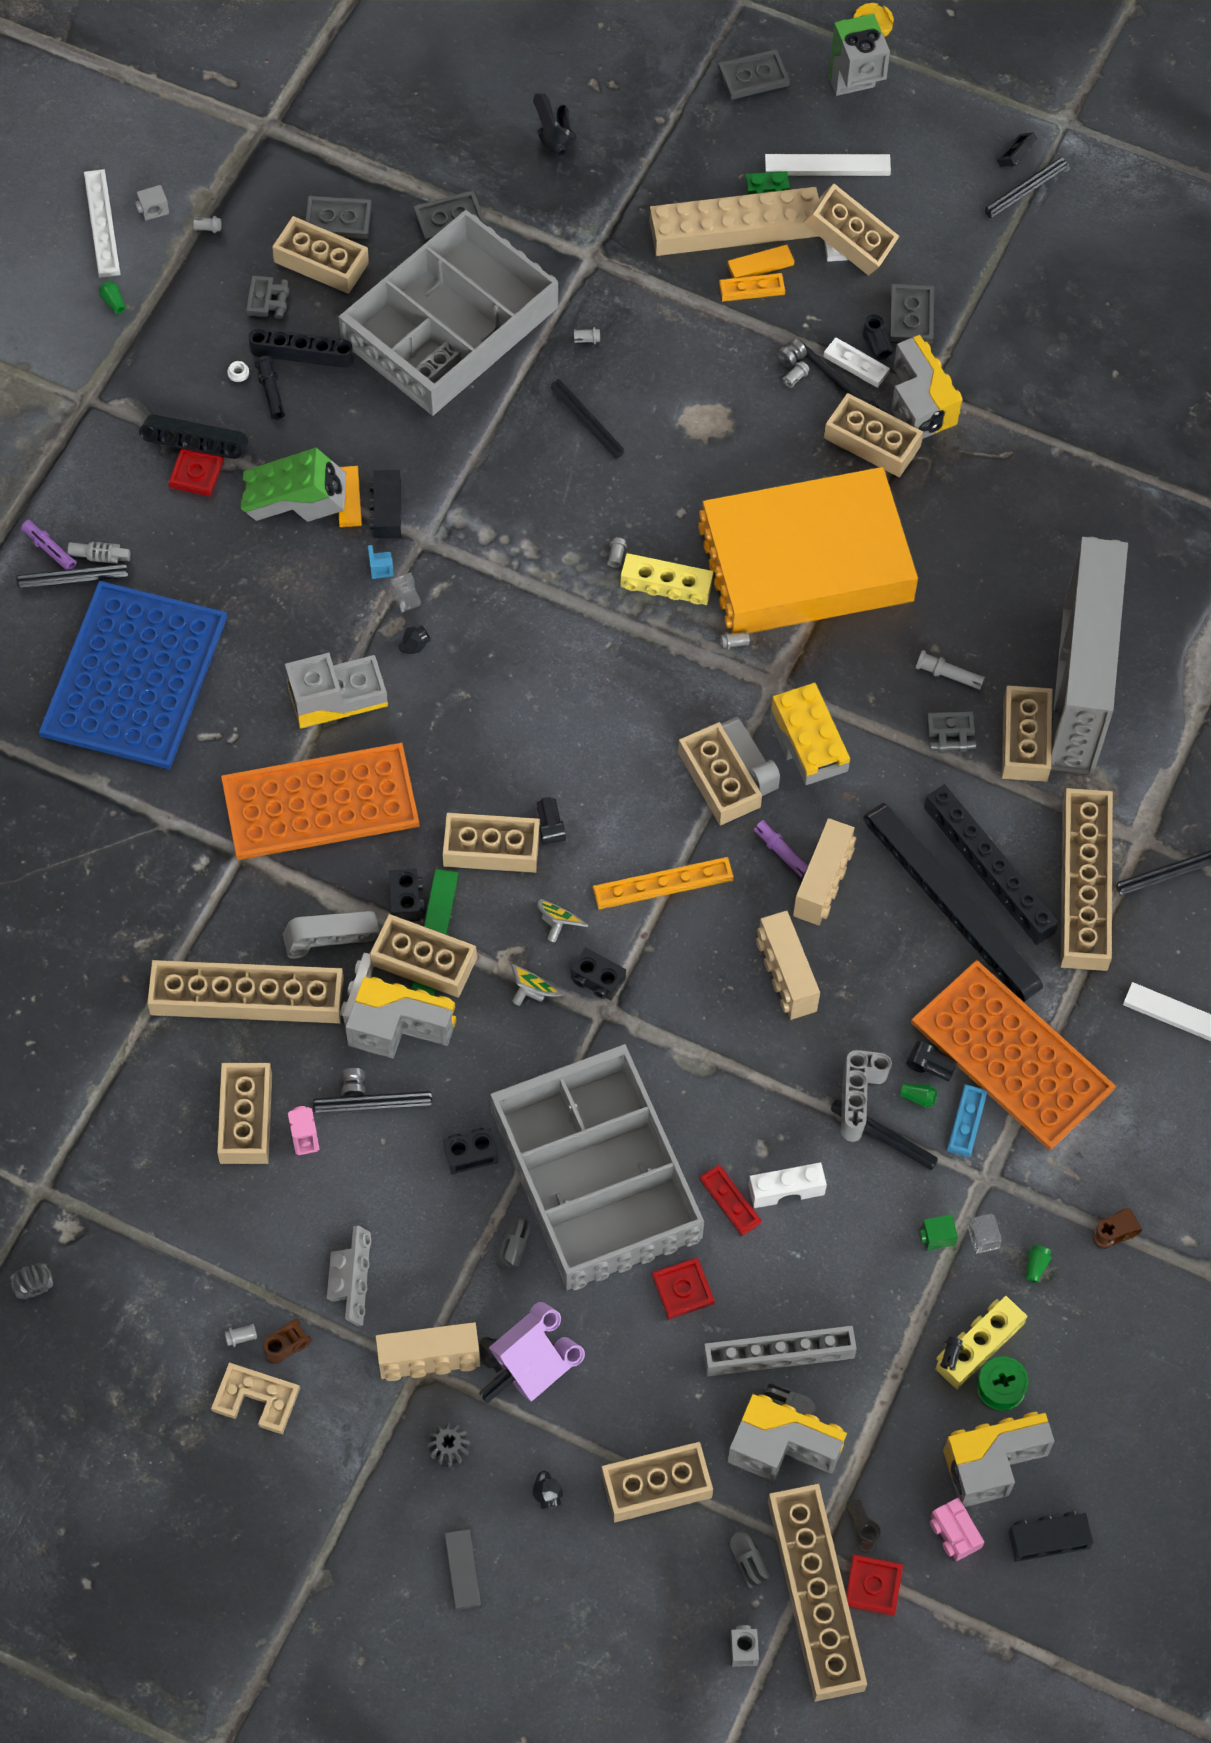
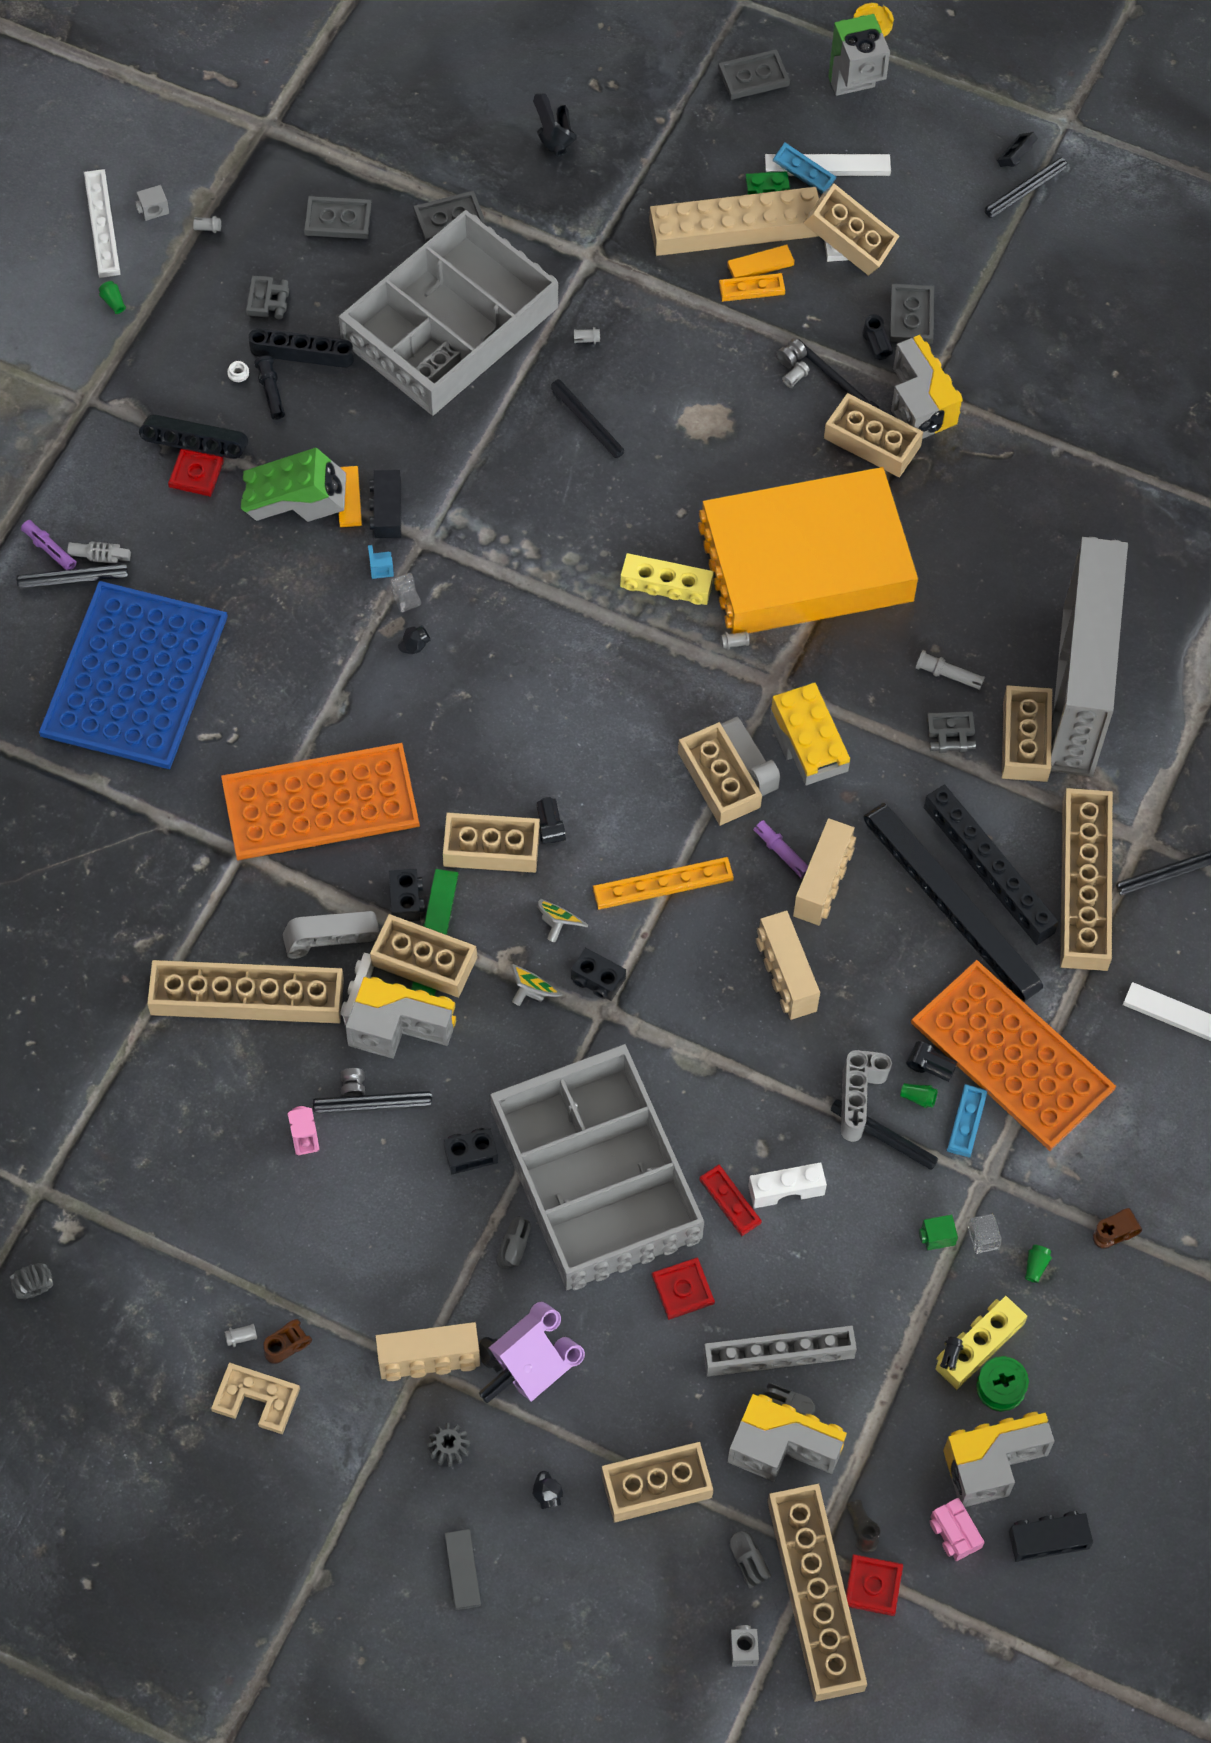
tan brick [217,1063,272,1164] -> none
tan brick [272,216,369,294] -> none
light grey piece [285,653,388,729] -> none
light grey bracket [327,1225,371,1326] -> none
light grey pin [607,538,627,568] -> none
white plate [823,338,890,388] -> none
none -> dark azure tile [773,142,836,194]

